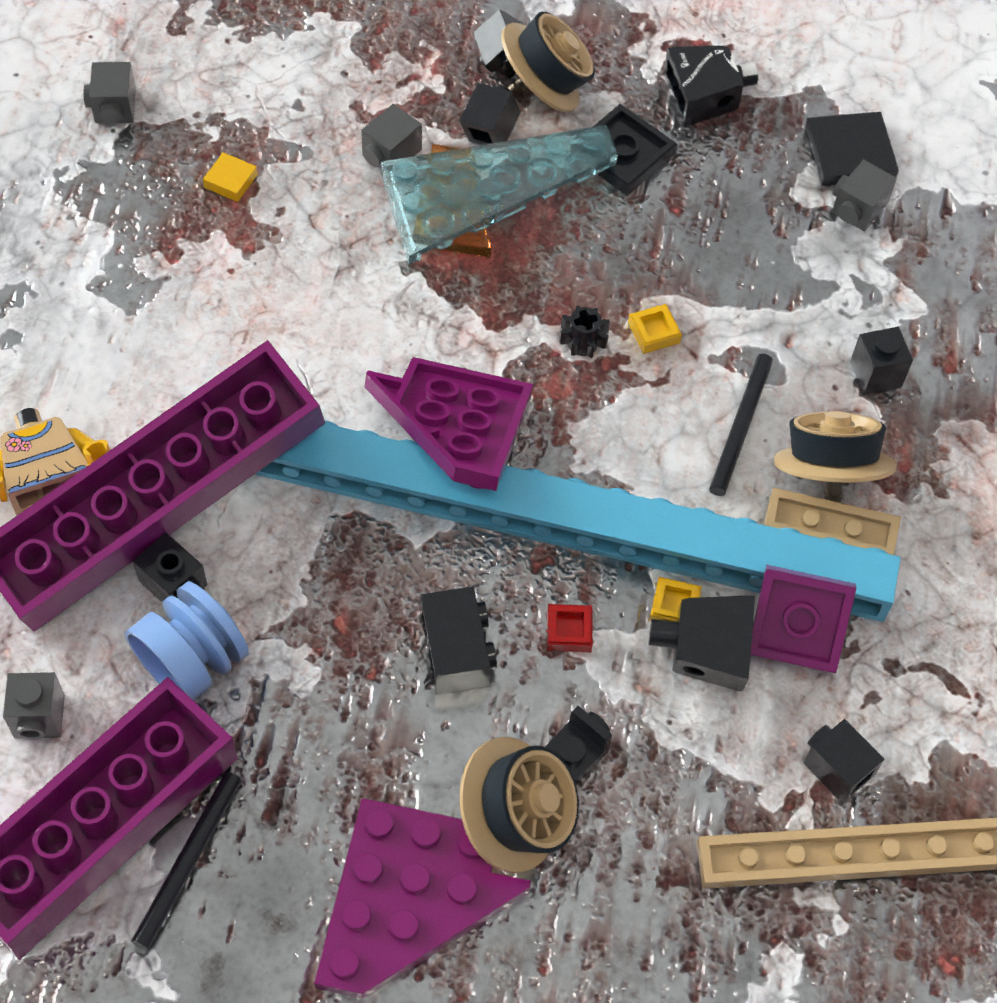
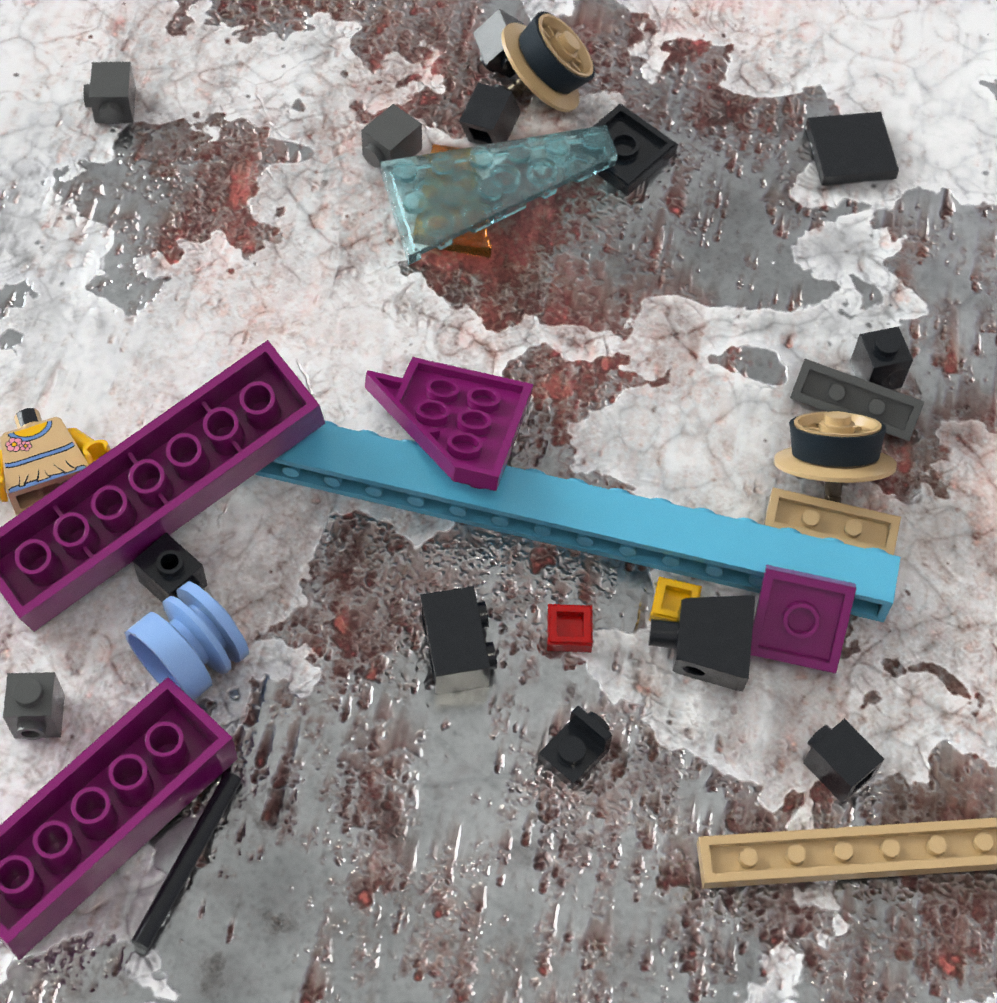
yellow tile [203,152,258,202] -> none
magenta wing [314,798,531,999] -> none
tan piece [460,737,579,873] -> none
black gear [559,306,610,358] -> none
yellow tile [628,304,682,354] -> none
black torso [663,45,758,127] -> none
black bar [709,354,773,496] -> none
dark grey brick [832,159,897,232] -> none
none -> dark grey plate [790,359,925,441]

